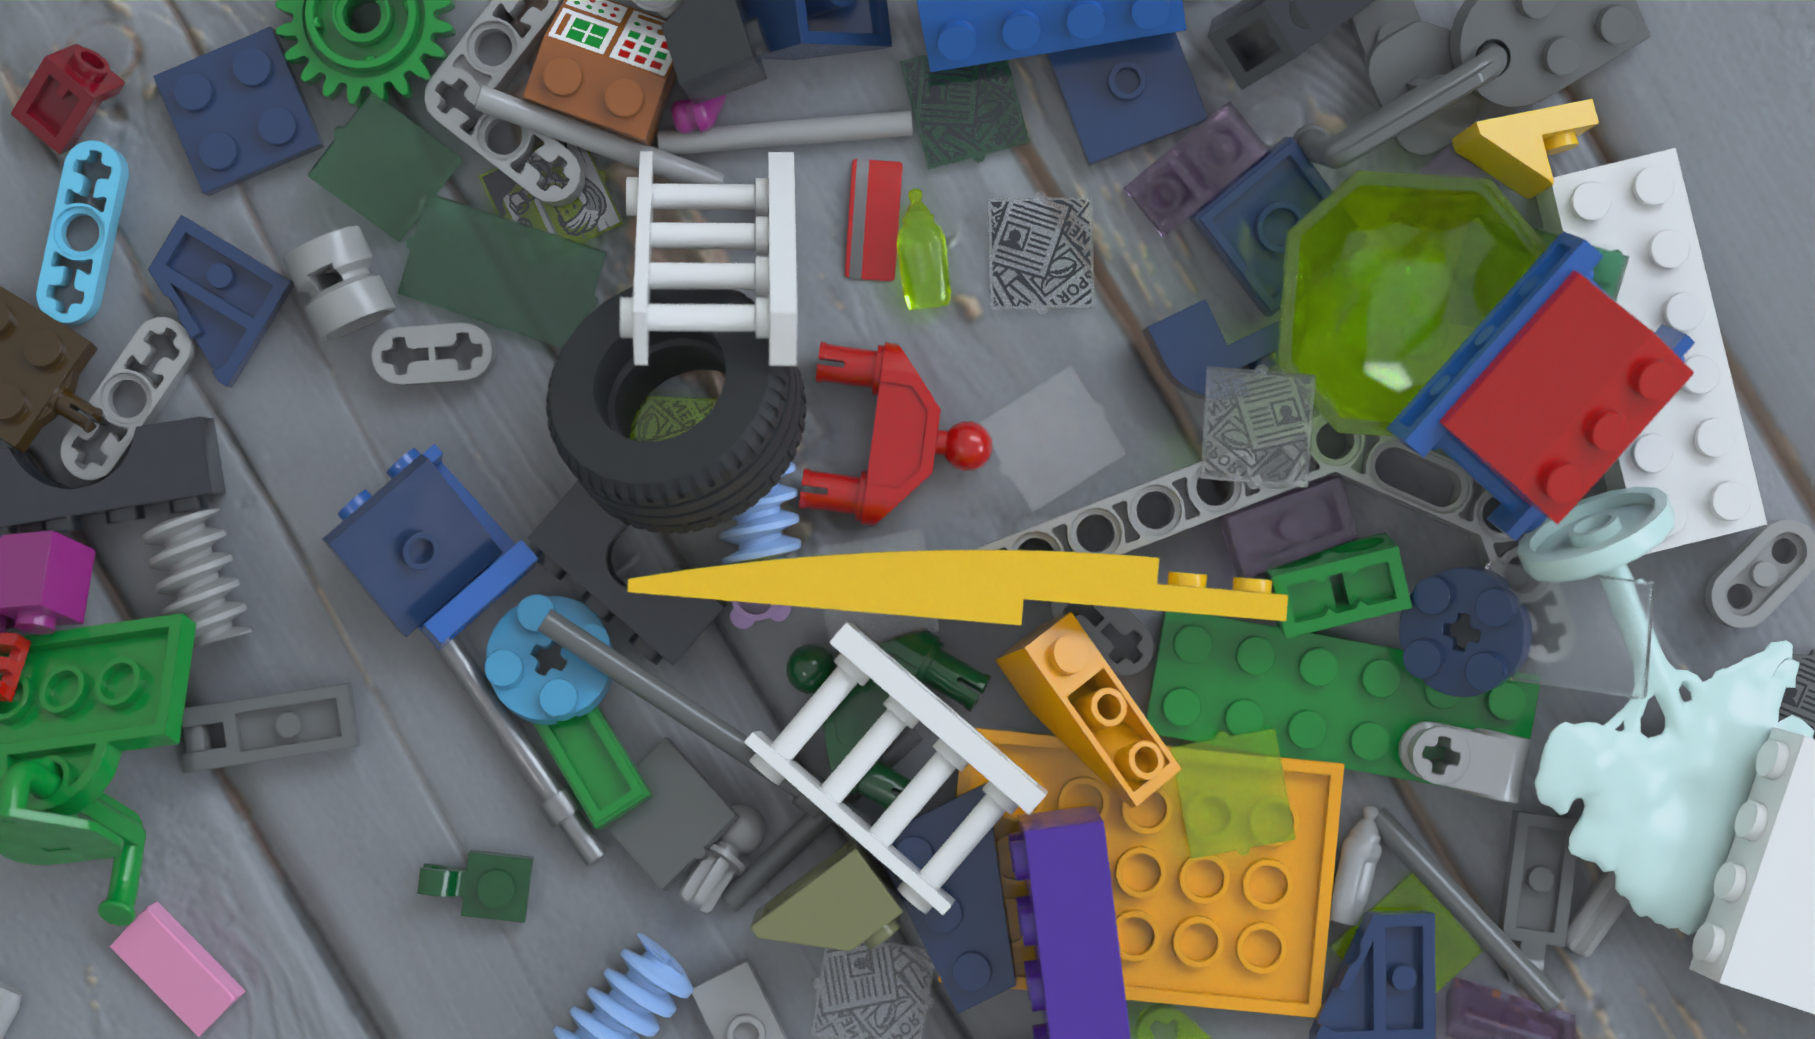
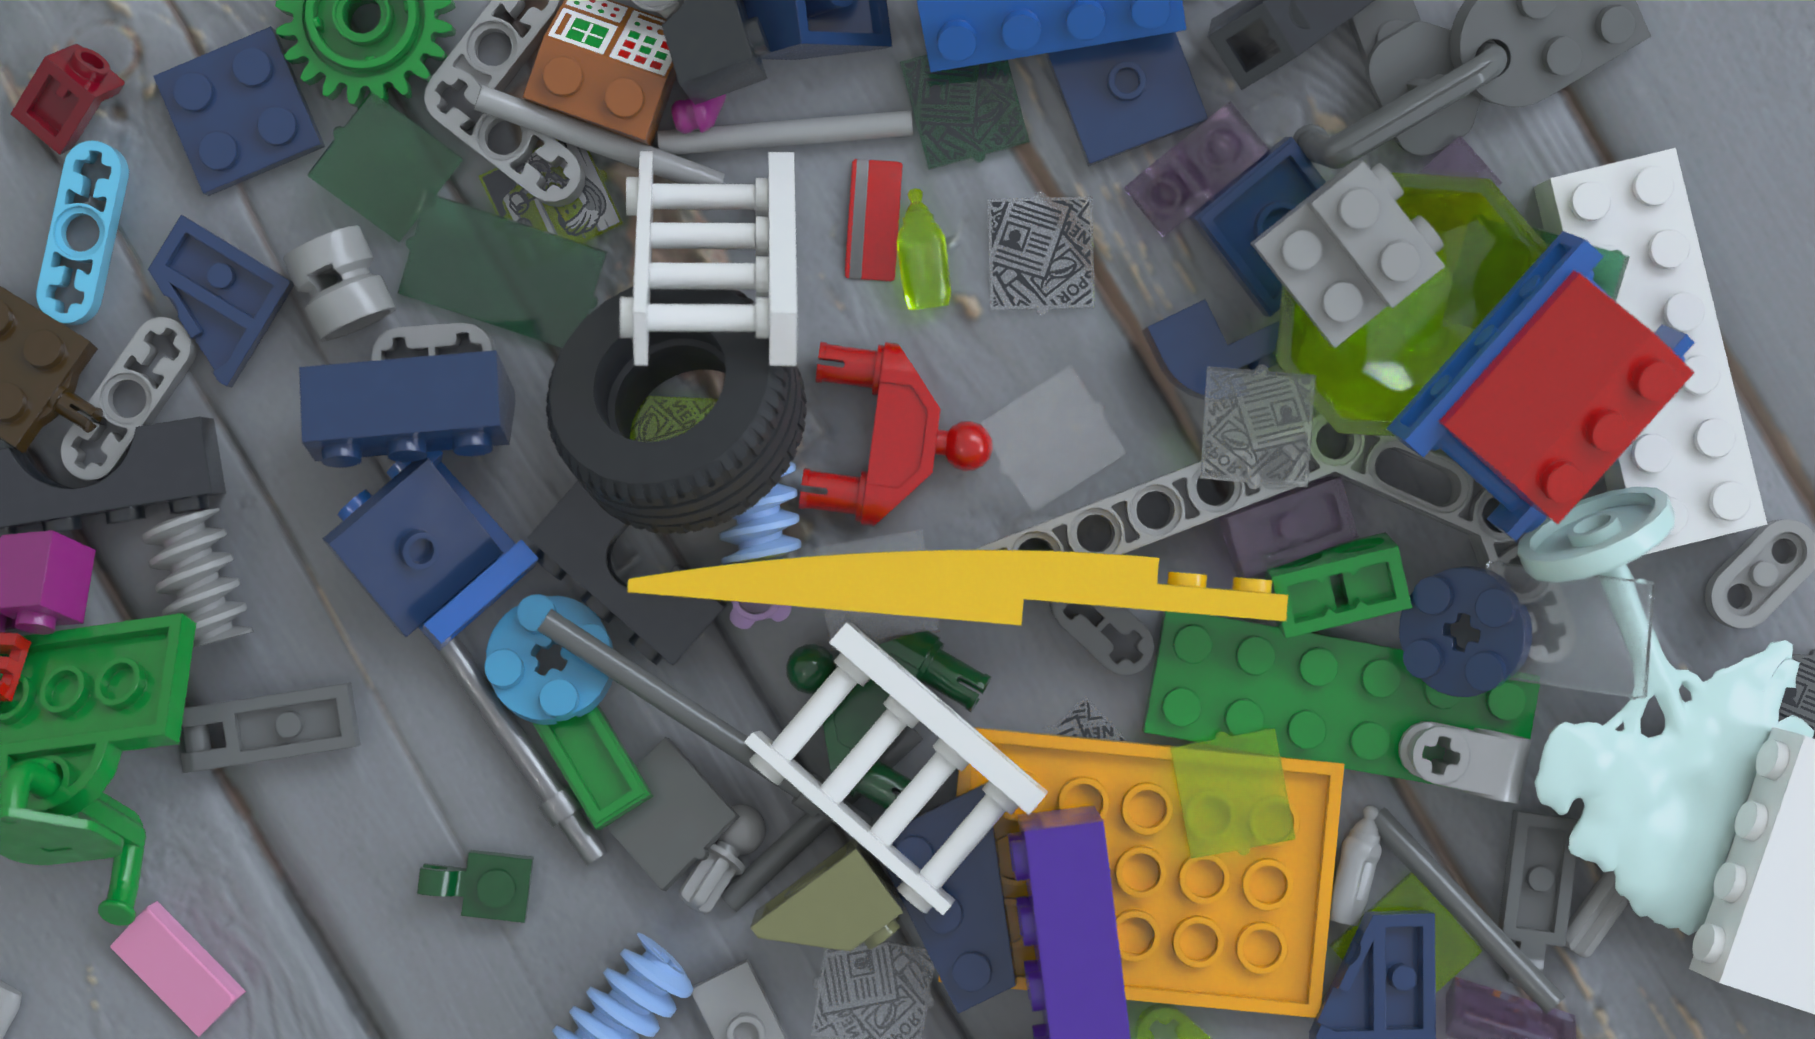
light orange slope [995,612,1182,808] -> none
yellow slope [1451,99,1599,199] -> none
none -> dark blue slope [299,350,515,468]
none -> light grey plate [1250,160,1445,348]

